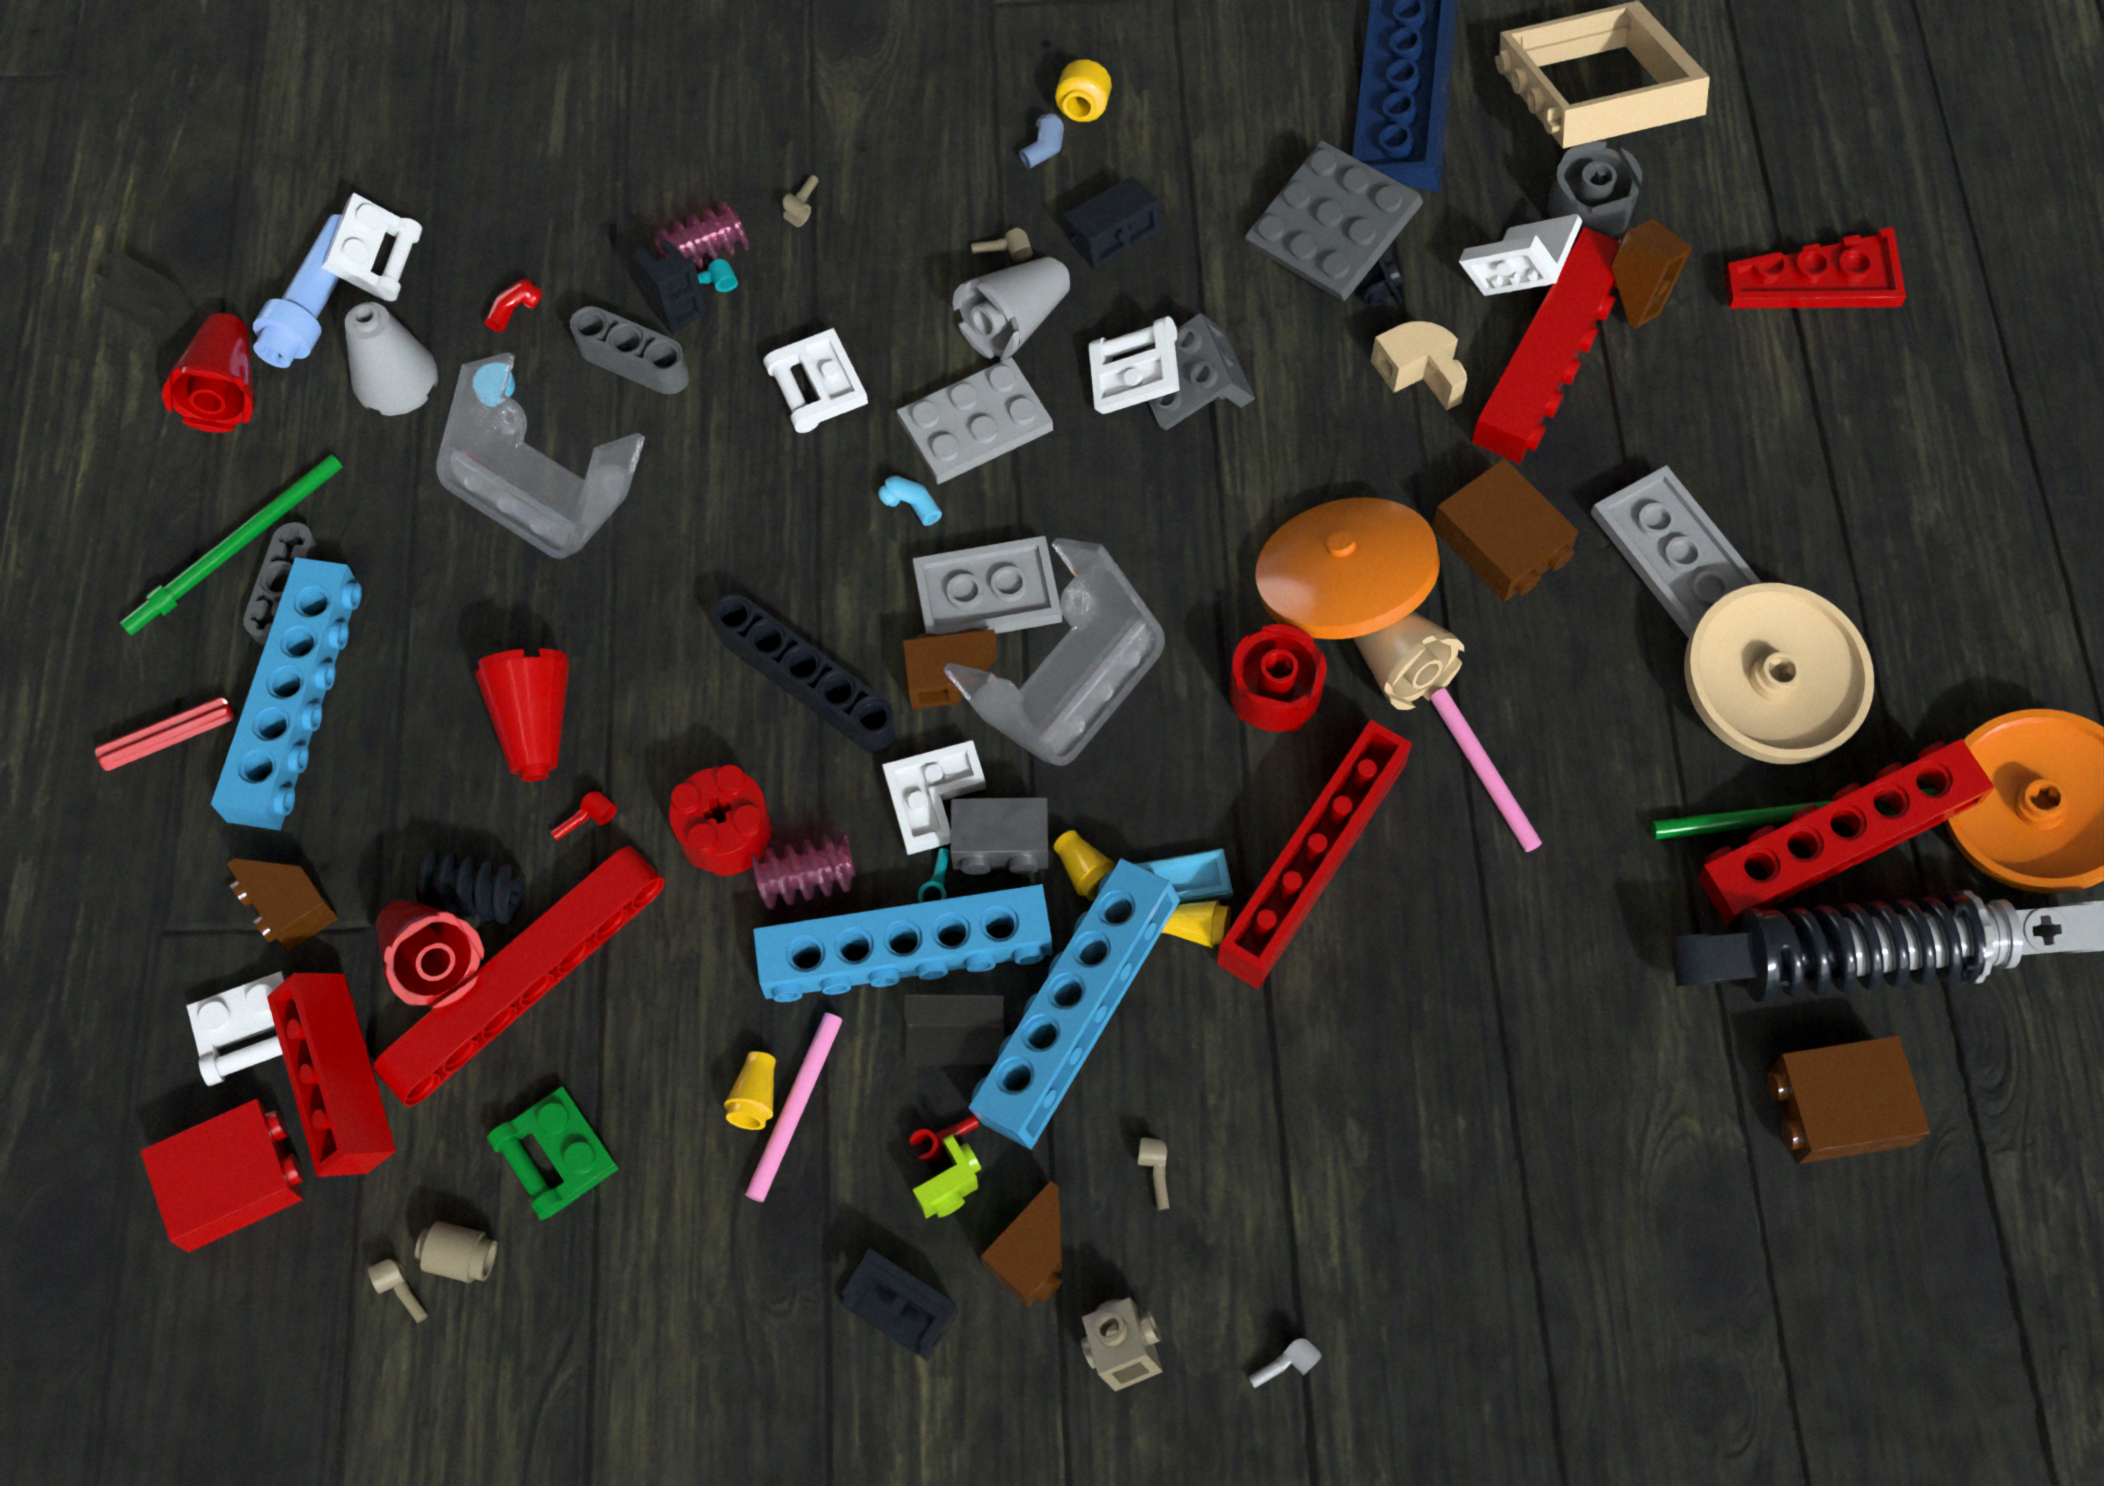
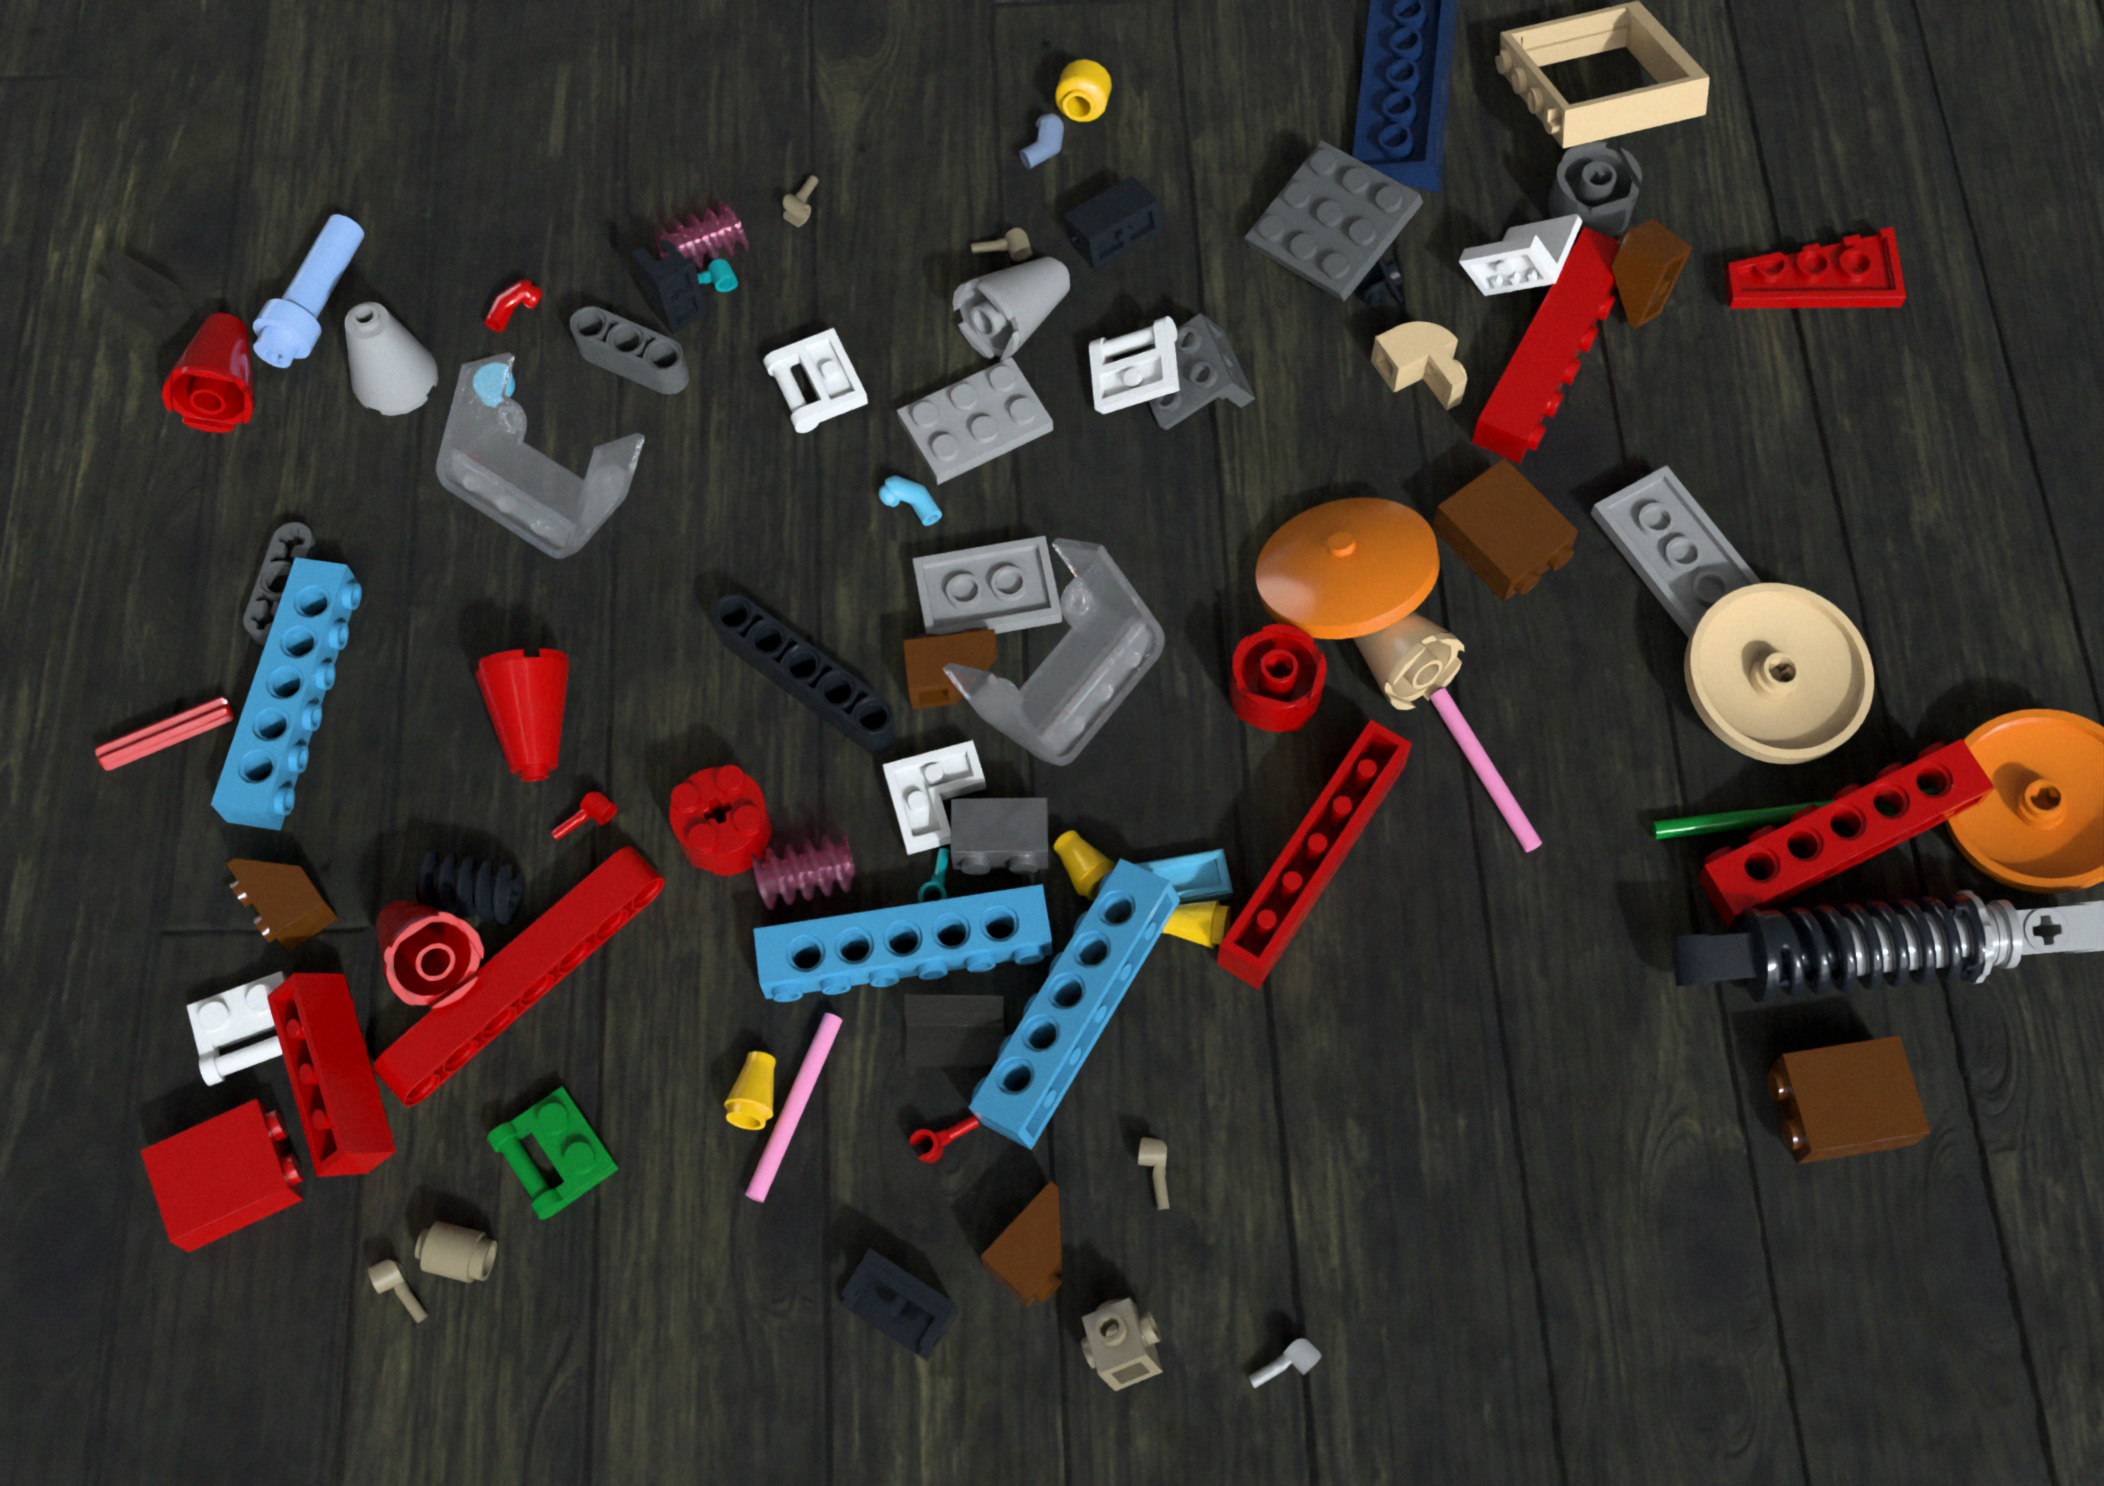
green bar [119,454,343,636] -> none
white plate [321,193,423,301] -> none
lime bracket [913,1134,981,1219] -> none

